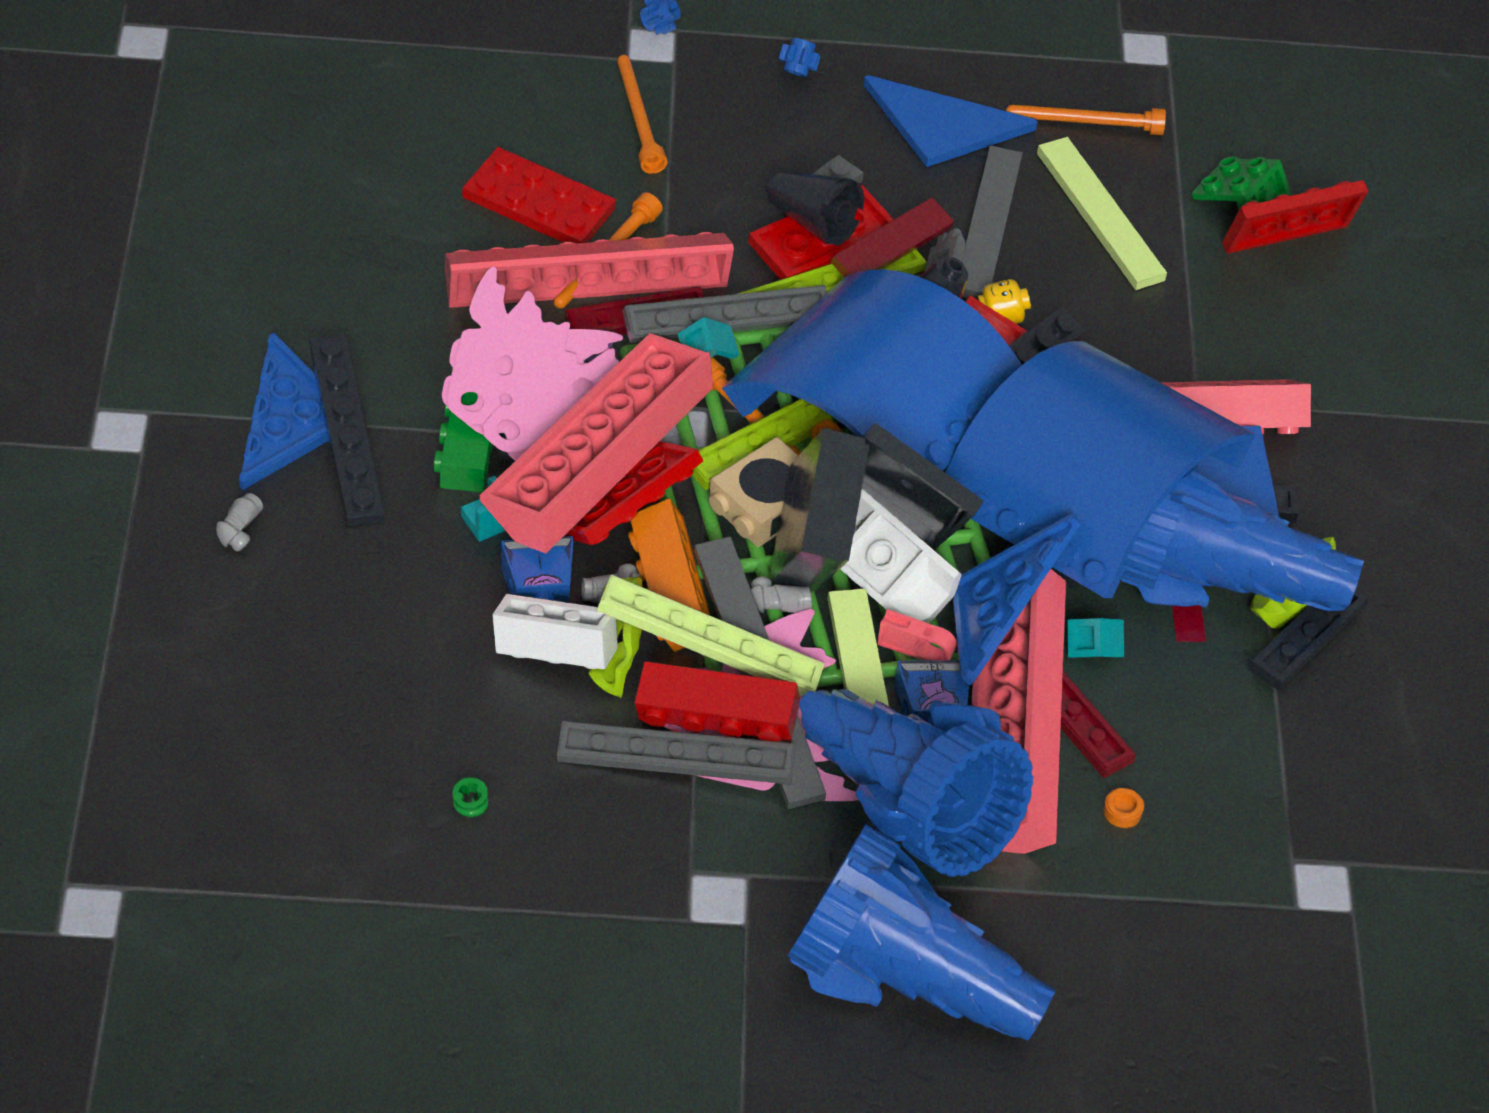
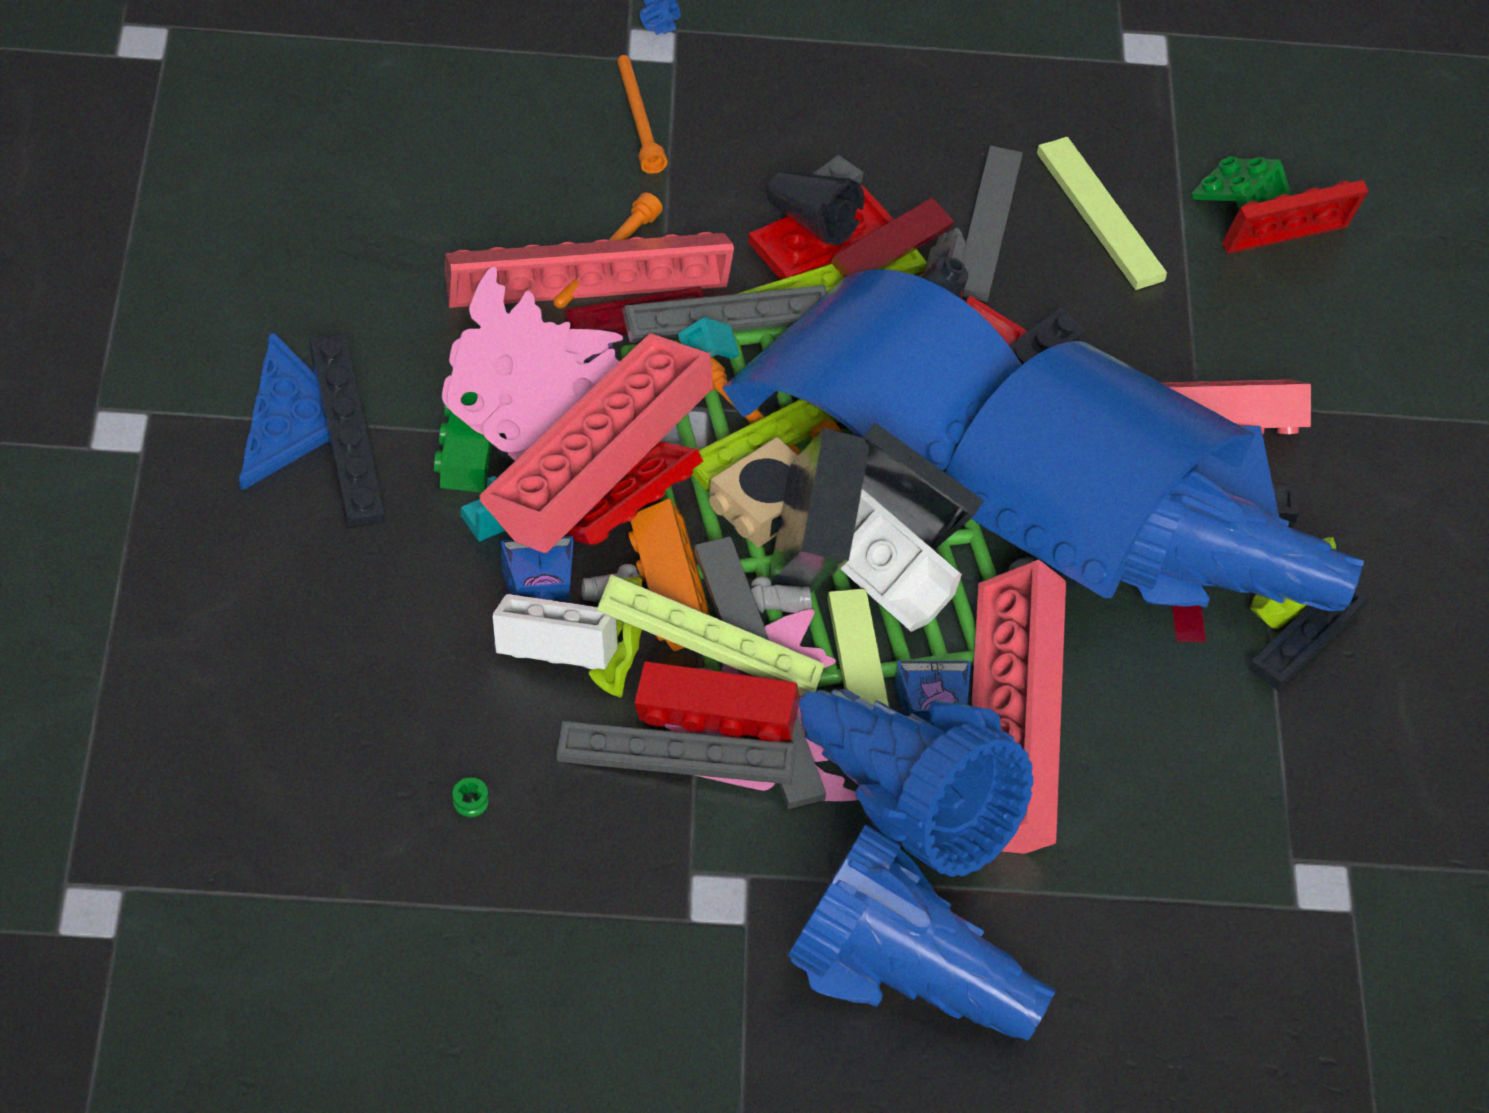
light grey arm [216,493,263,551] -> none
red plate [462,147,616,244] -> none
blue gear [778,38,821,77] -> none
blue tile [863,75,1038,167] -> none
coral piece [877,609,957,661] -> none
blue tile [953,513,1080,686] -> none
yellow head [978,279,1031,324] -> none
orange piece [1006,105,1166,136] -> none
dark red tile [1061,671,1136,778] -> none
teal panel [1068,618,1124,658] -> none
orange tile [1103,788,1144,828] -> none

